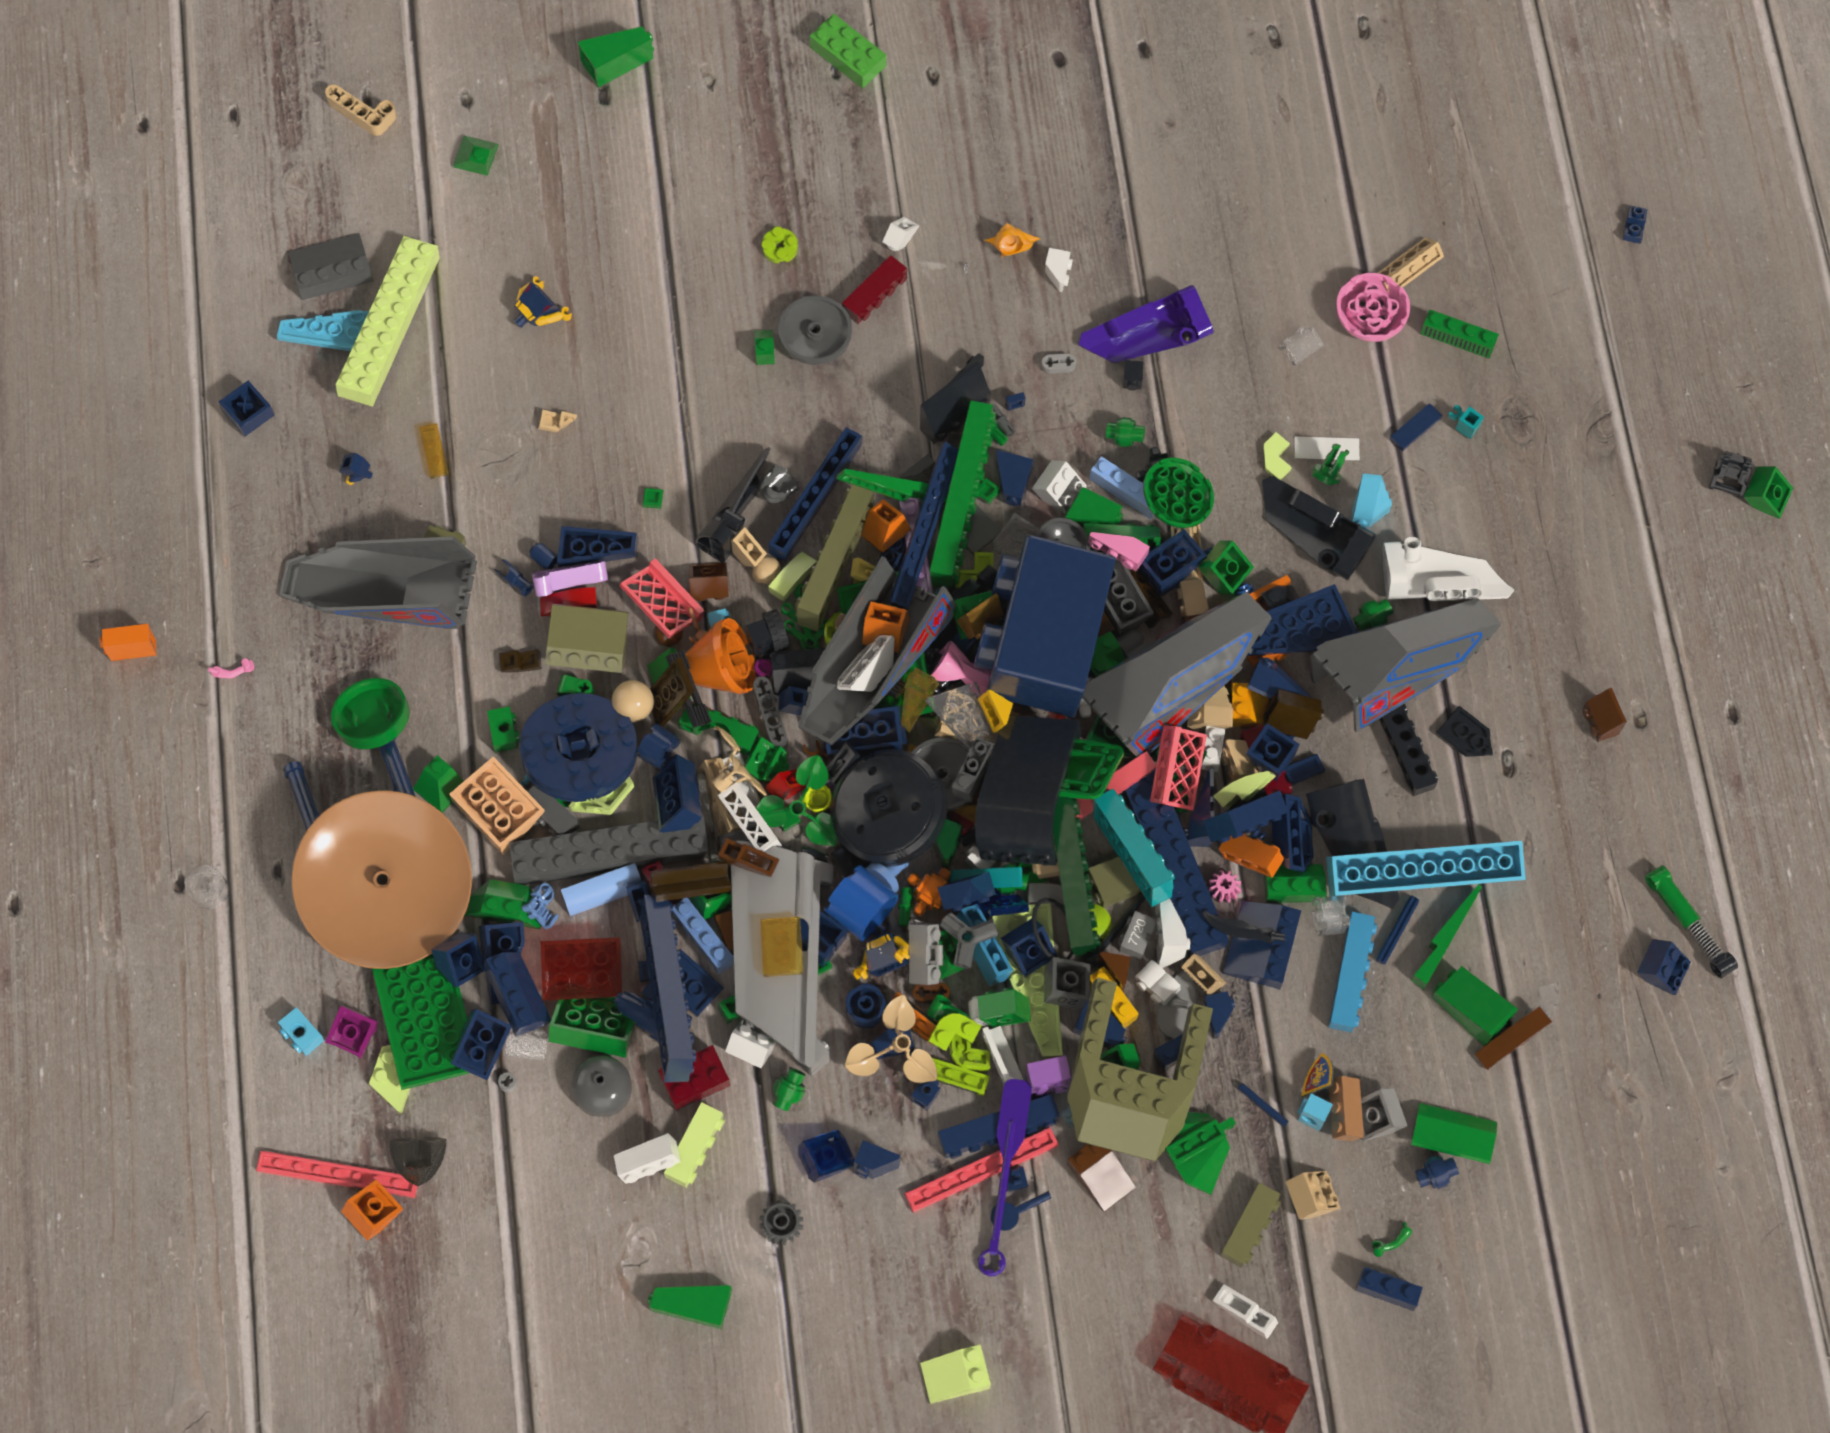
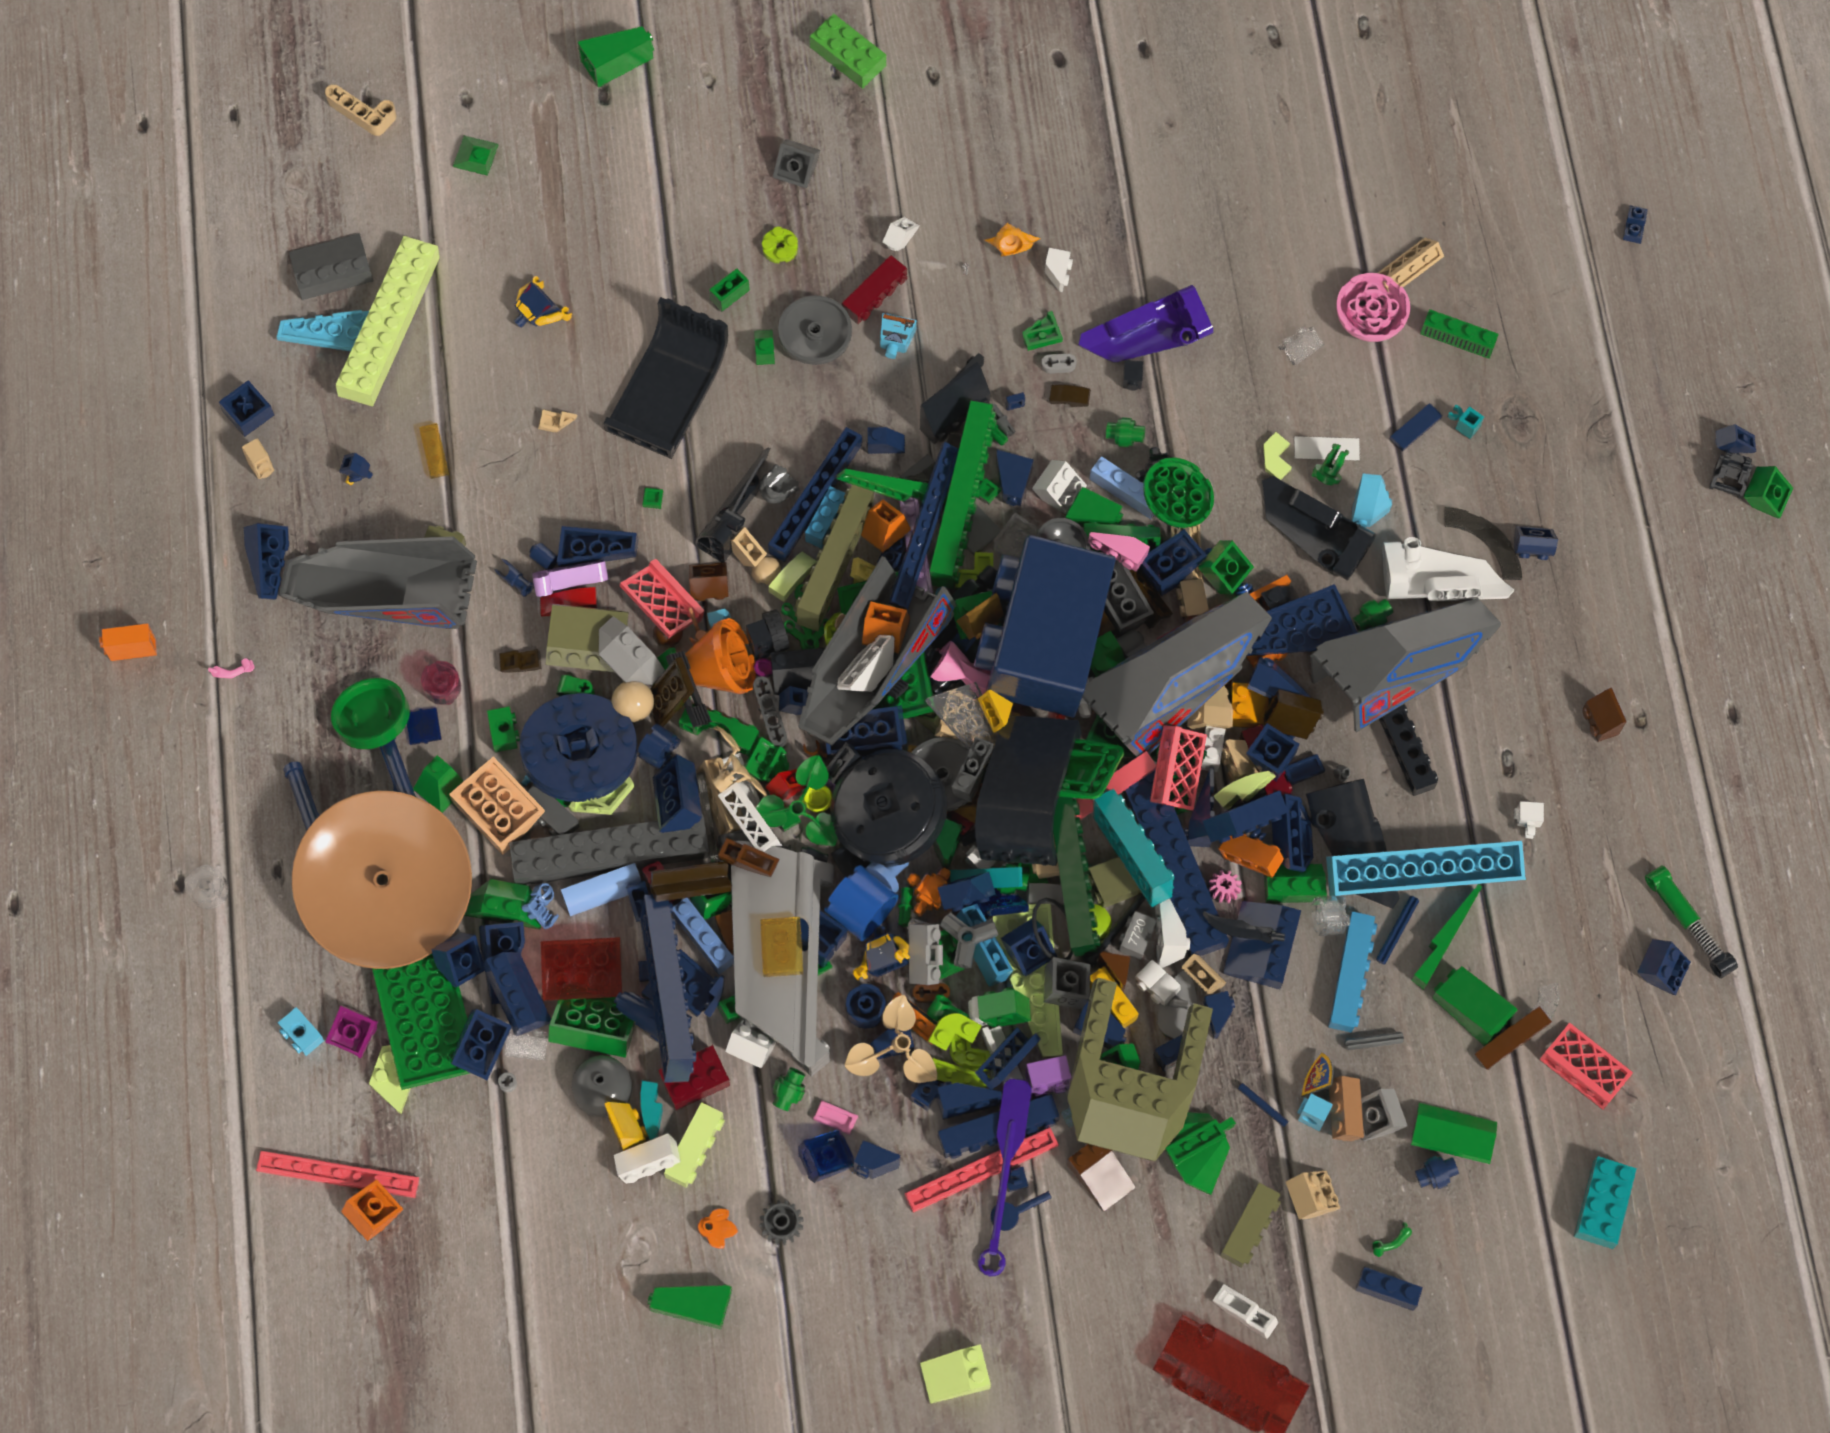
clear smoke brick [389,1137,447,1186] -> none
clear yellow slope [901,667,939,732] -> none
black tile [1435,706,1493,757] -> none
none -> tan brick [242,439,274,479]
none -> dark blue wedge [244,523,289,600]
none -> clear blue piece [407,708,442,745]
none -> clear pink brick [421,661,462,705]
none -> light grey wedge [599,616,665,685]
none -> black panel [604,297,728,459]
none -> yellow slope [604,1102,648,1151]
none -> teal slope [641,1081,663,1140]
none -> orange plate [698,1208,738,1249]
none -> dark blue slope [704,975,725,1017]
none -> green brick [709,268,750,312]
none -> dark grey slope [773,139,820,188]
none -> dark azure brick [805,486,846,549]
none -> bright pink tile [813,1100,858,1135]
none -> dark blue slope [868,427,905,454]
none -> medium azure torso [880,313,917,359]
none -> dark blue slope [937,1082,1002,1120]
none -> dark blue fence [975,1027,1041,1090]
none -> green wing [1022,311,1063,351]
none -> dark brown slope [1049,384,1091,407]
none -> dark grey hinge [1333,765,1351,782]
none -> dark grey axle [1345,1032,1404,1050]
none -> clear smoke tile [1444,507,1522,580]
none -> dark blue brick [1514,526,1558,560]
none -> white brick [1514,801,1544,839]
none -> coral fence [1540,1023,1633,1110]
none -> teal brick [1574,1156,1637,1249]
none -> dark blue slope [1715,424,1756,453]

